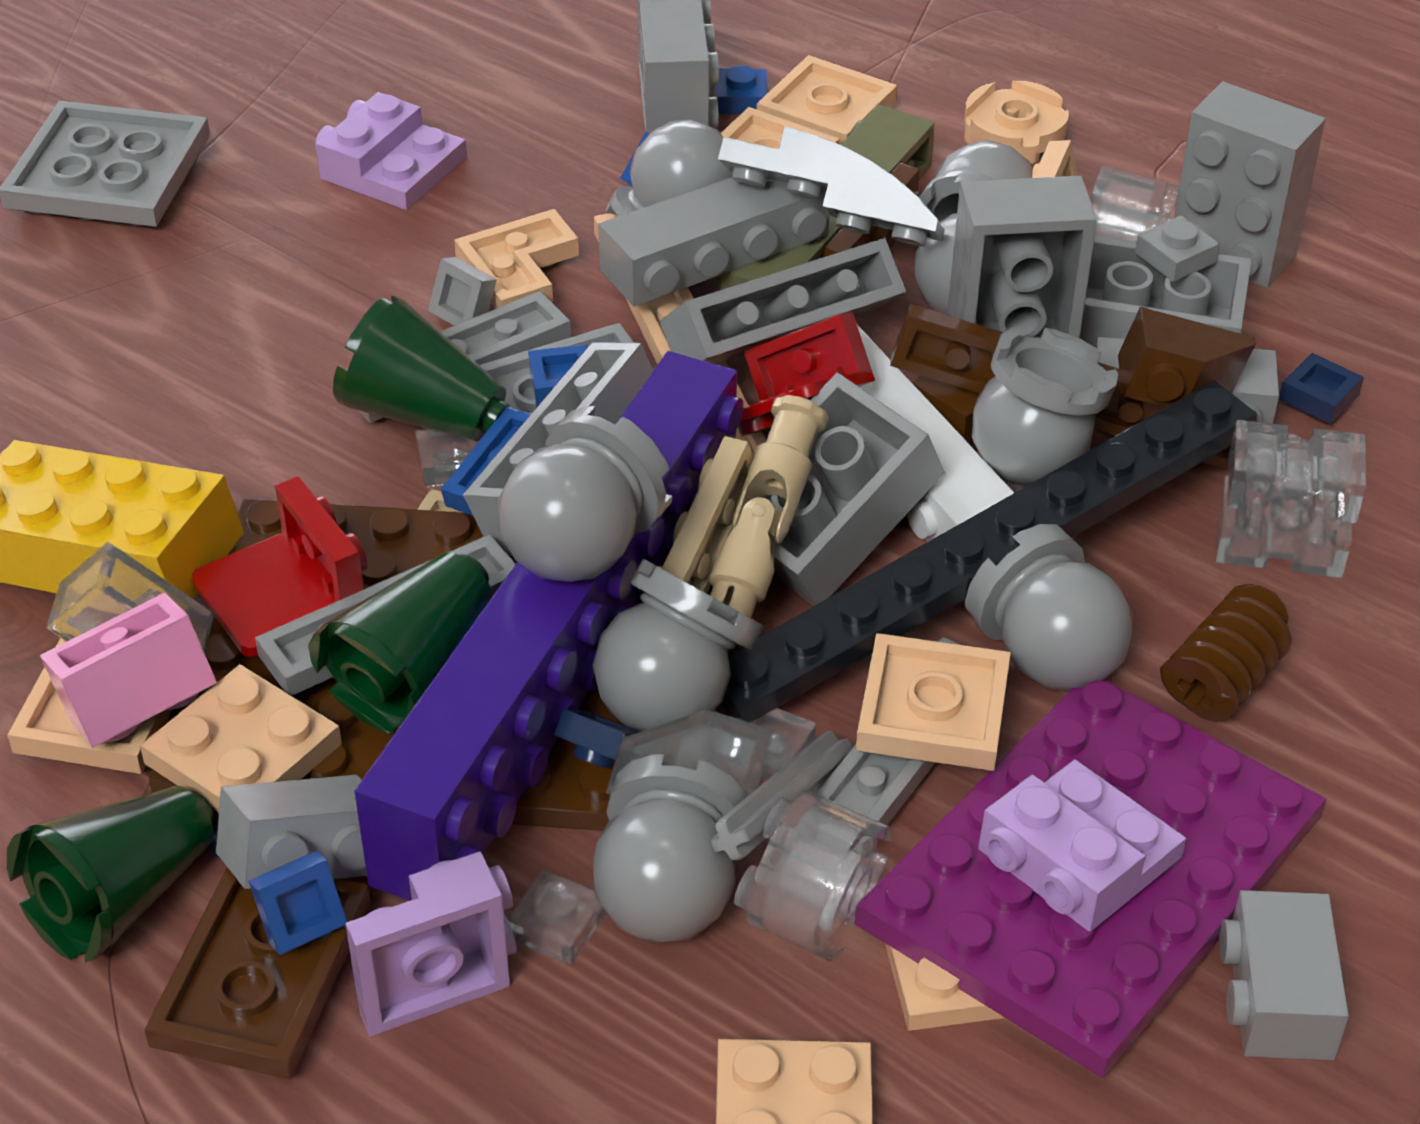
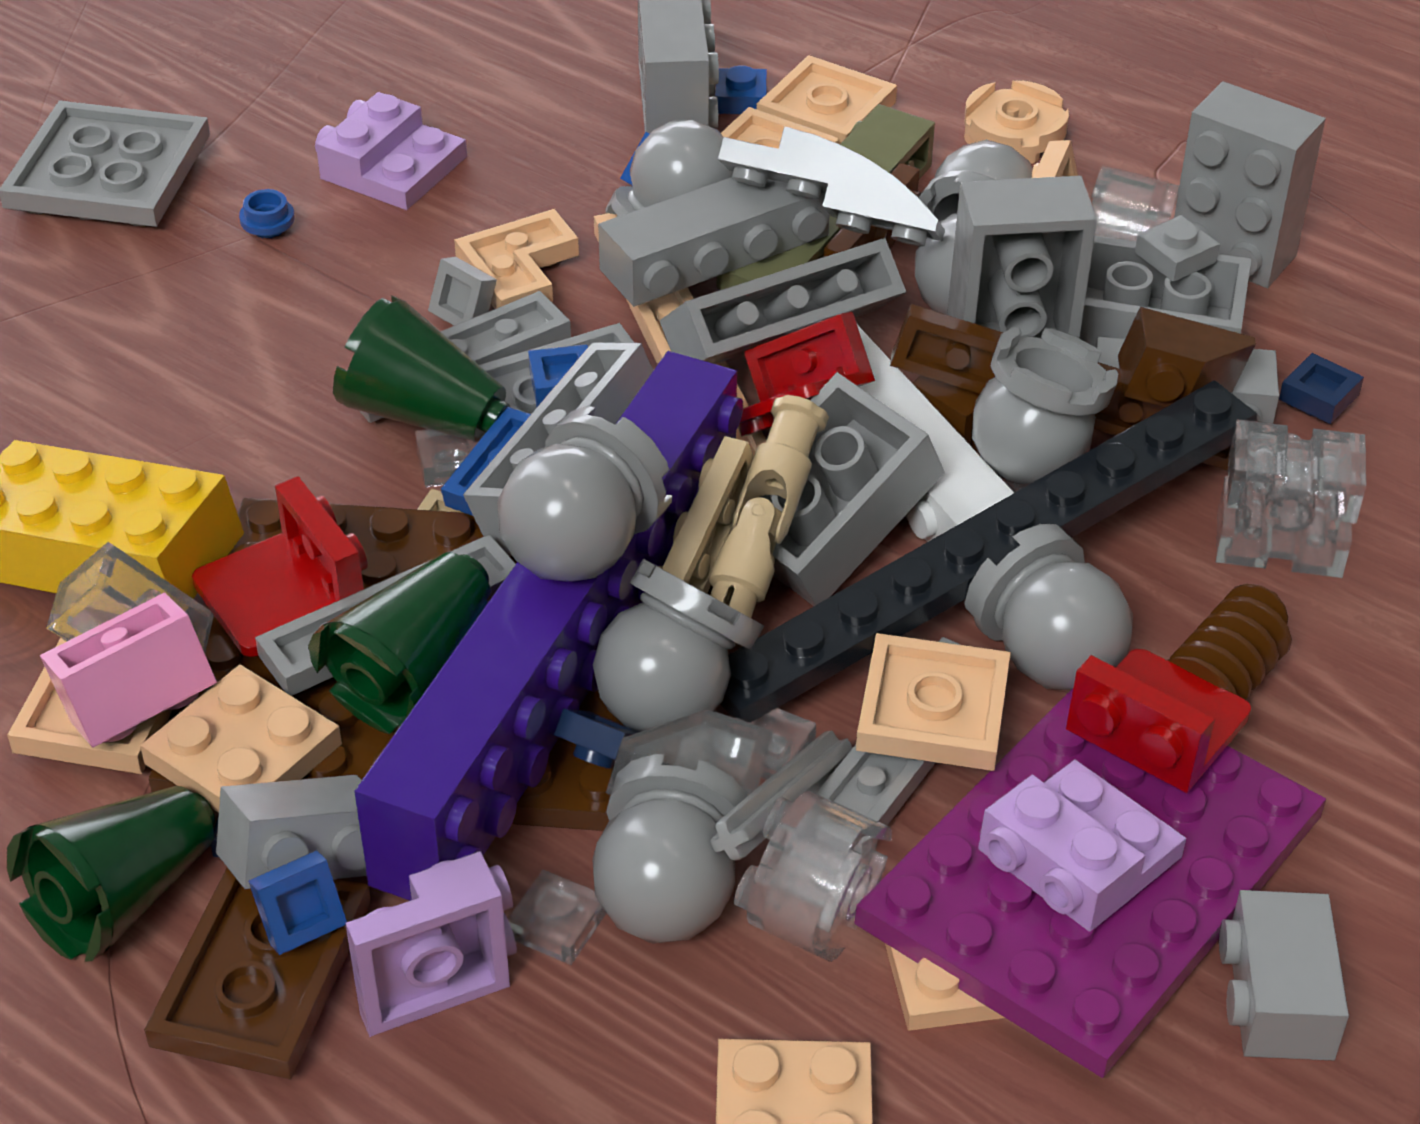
none -> blue plate [239,189,295,238]
none -> red bracket [1066,649,1251,793]

